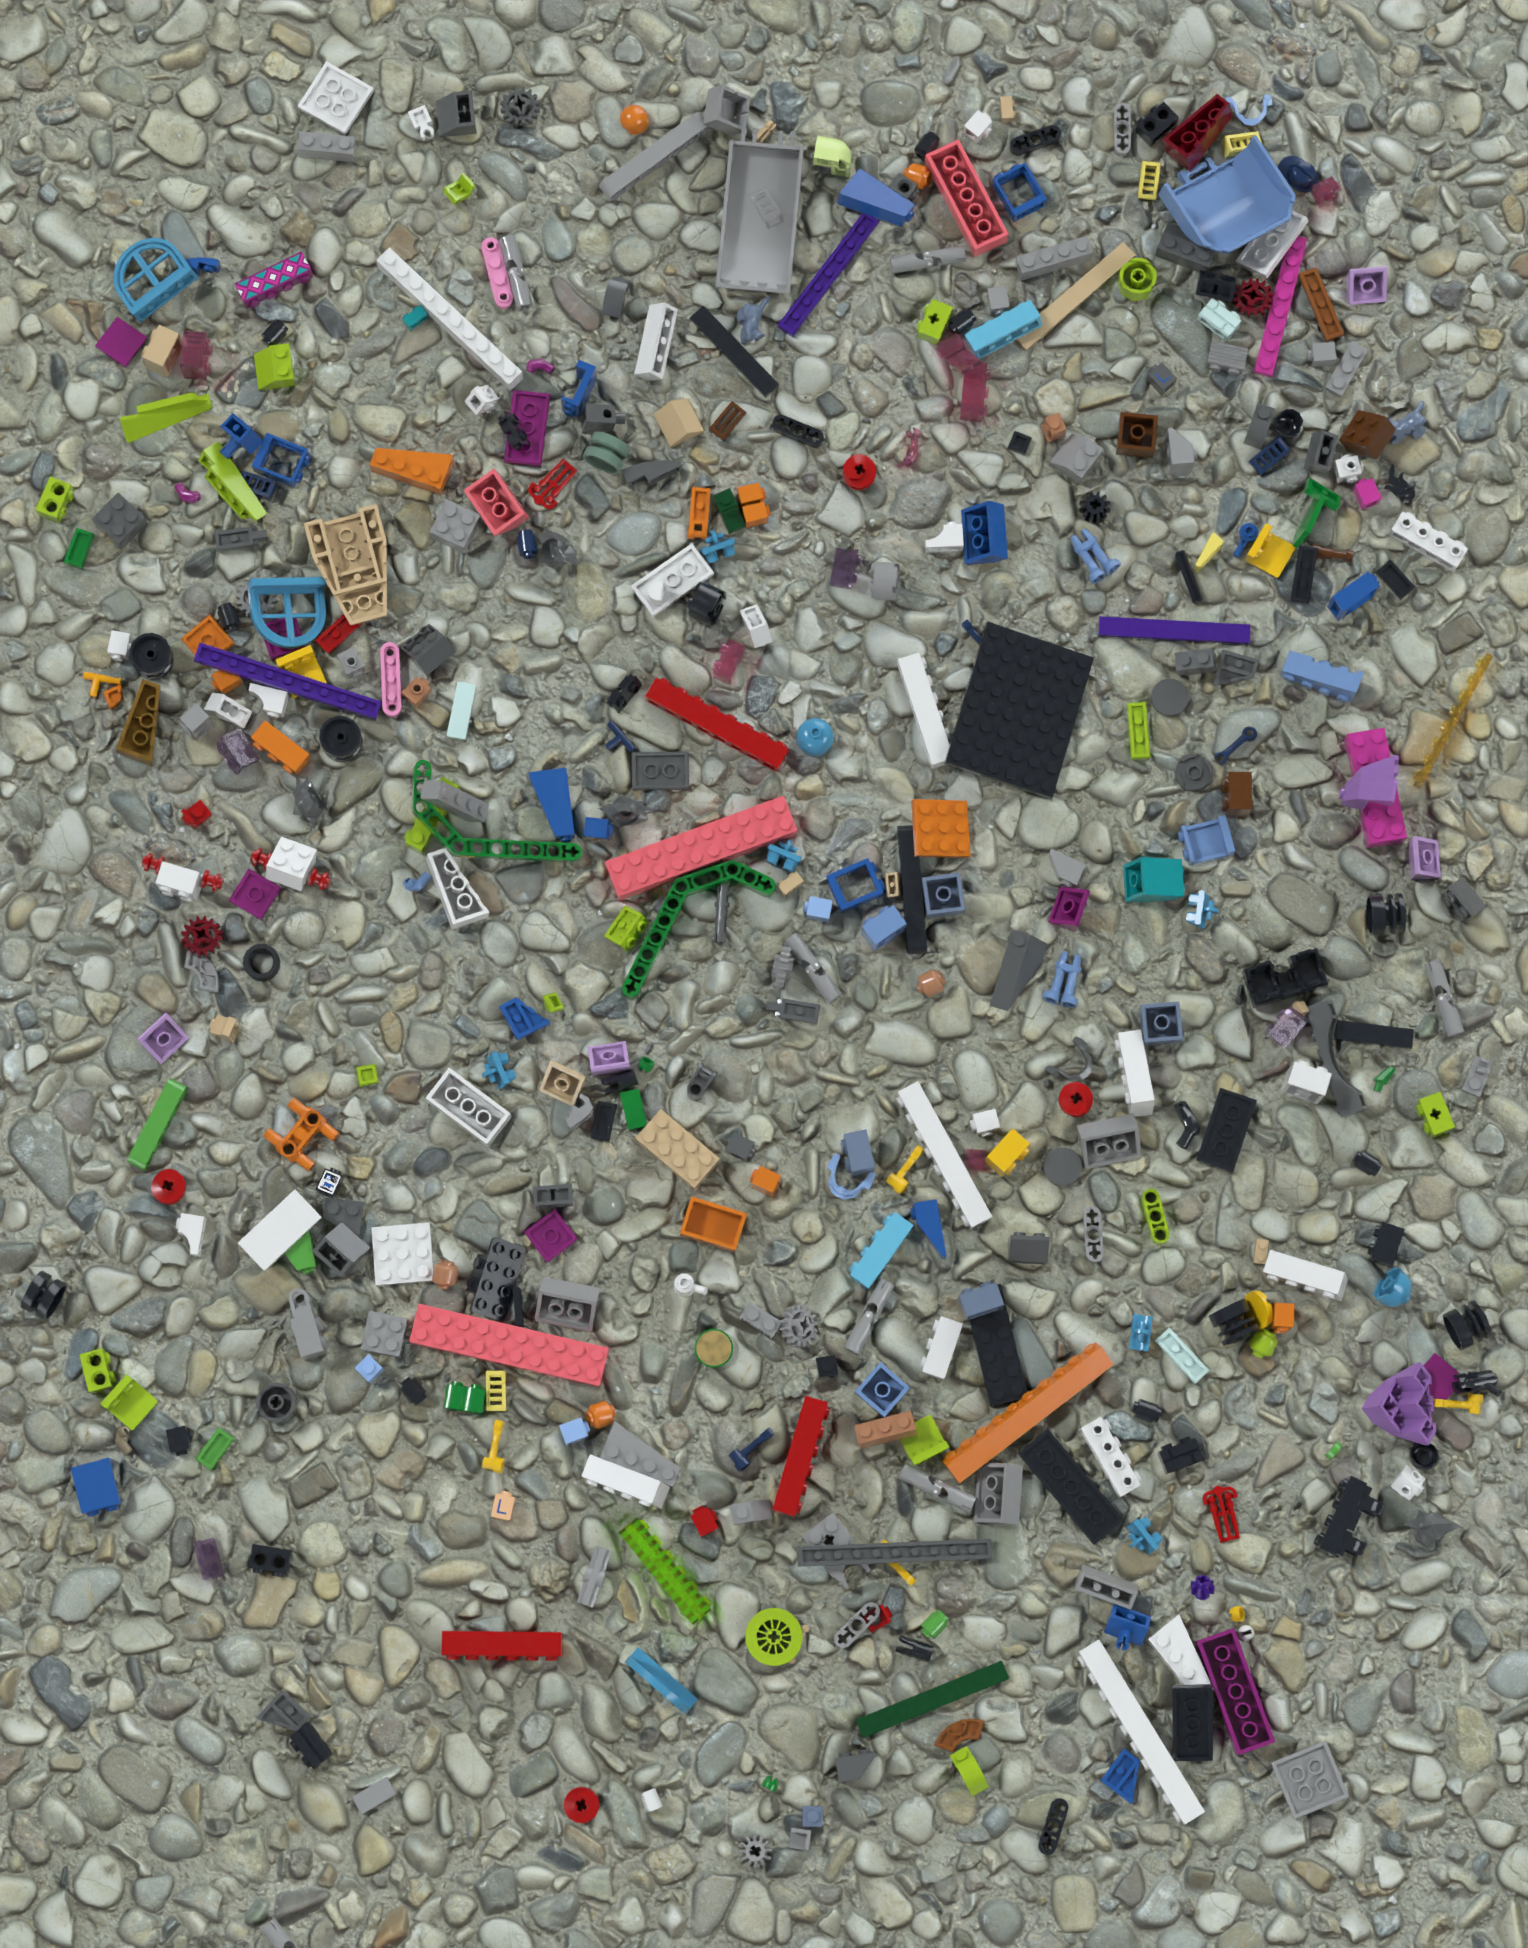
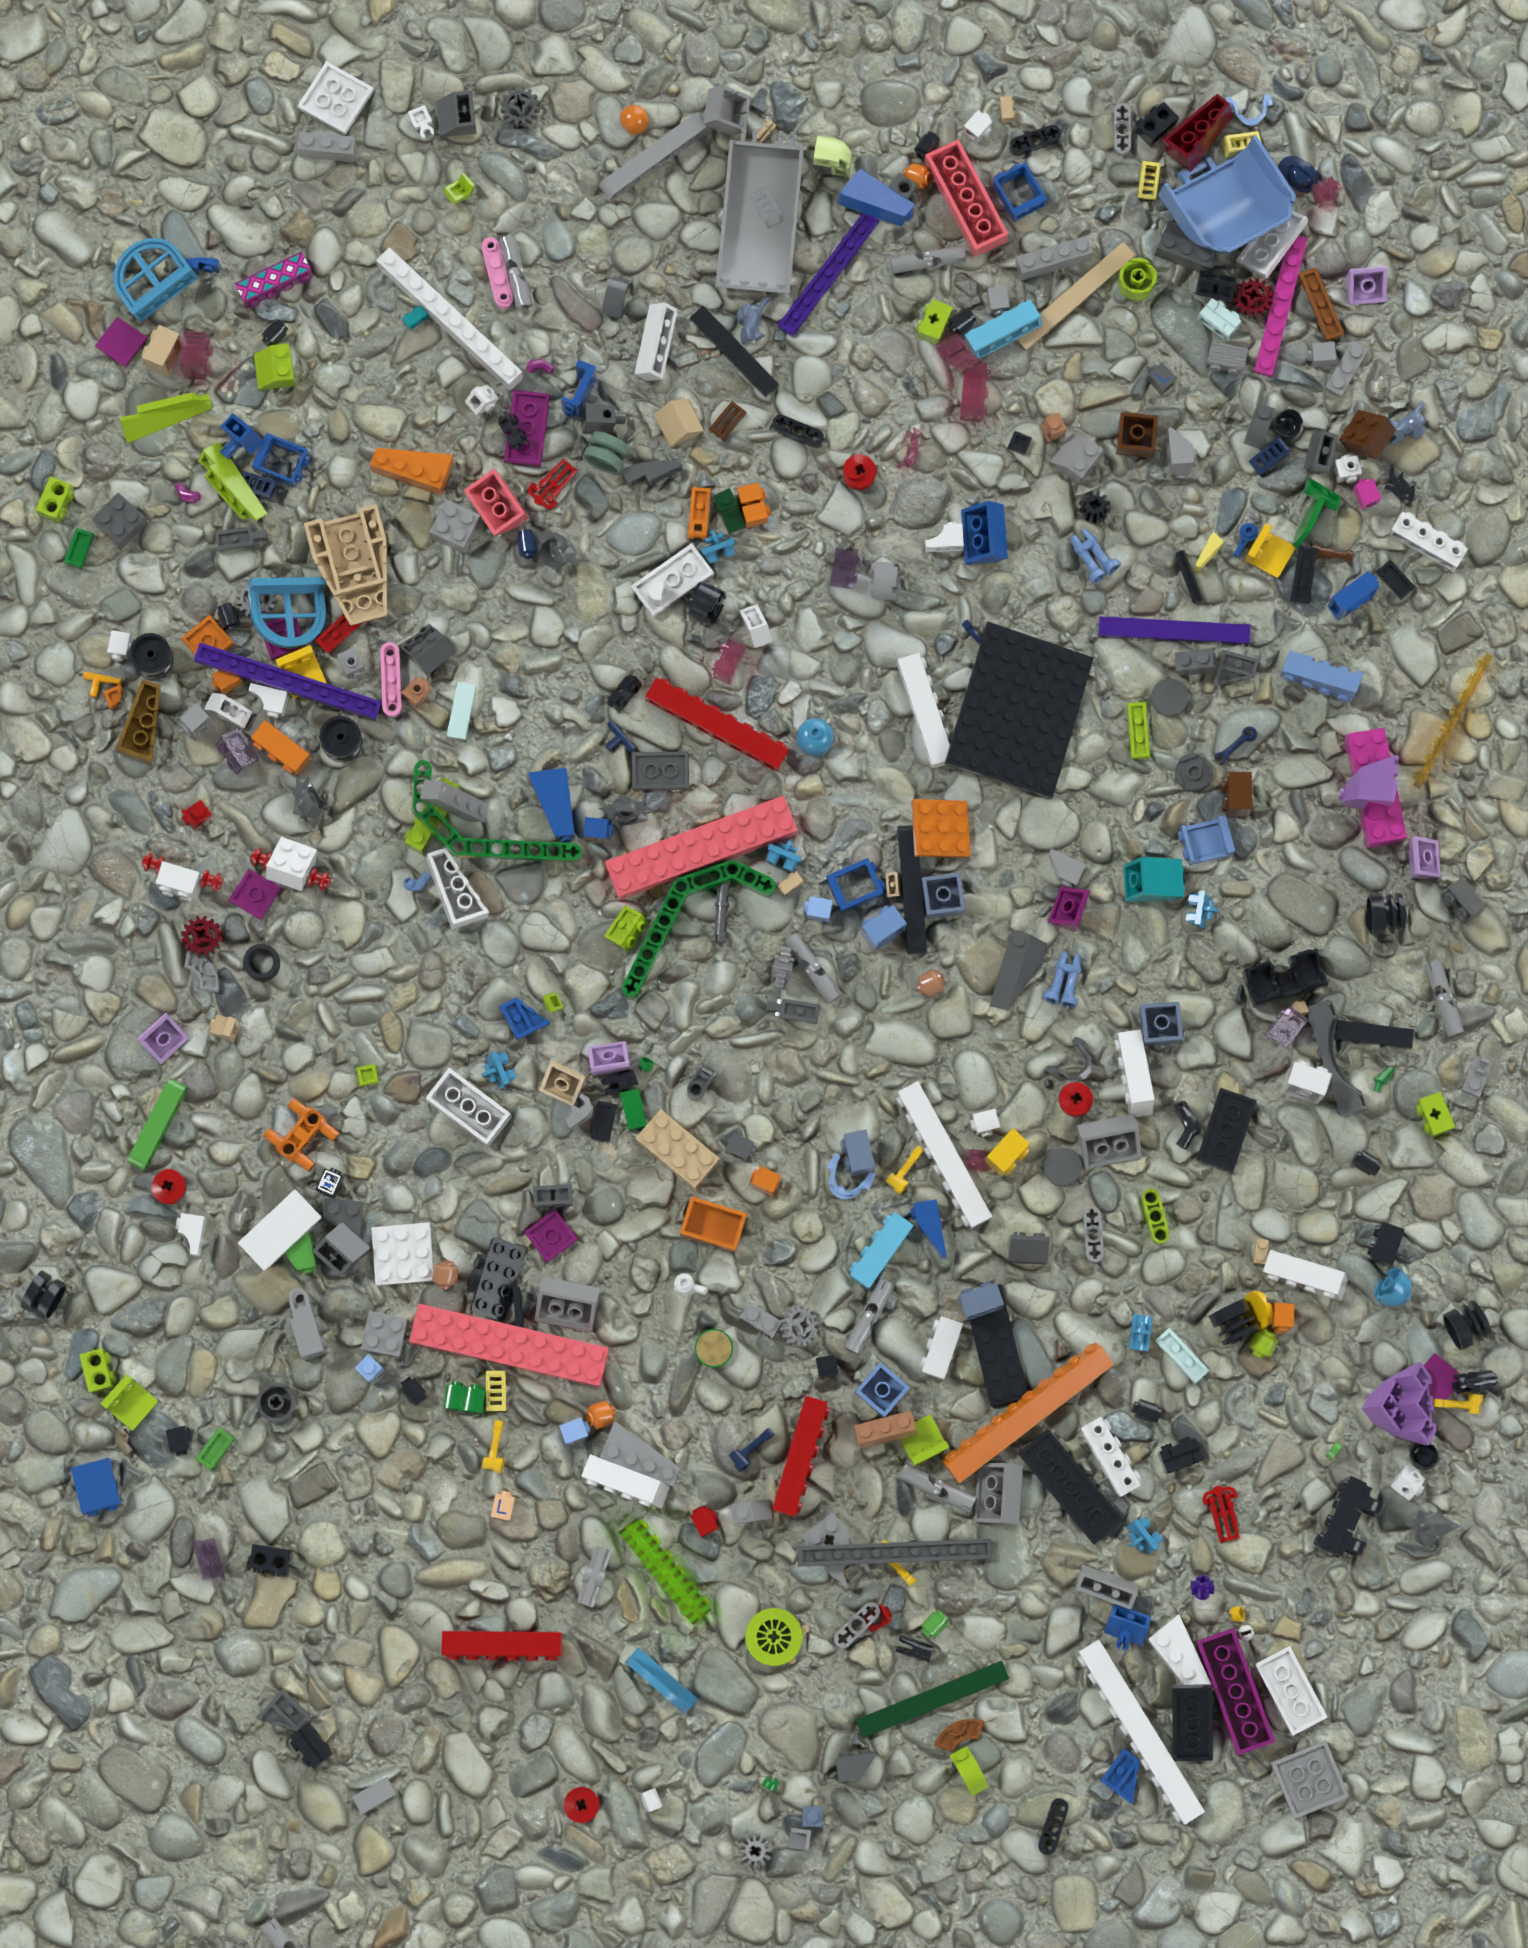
none -> white plate [1254,1646,1328,1736]

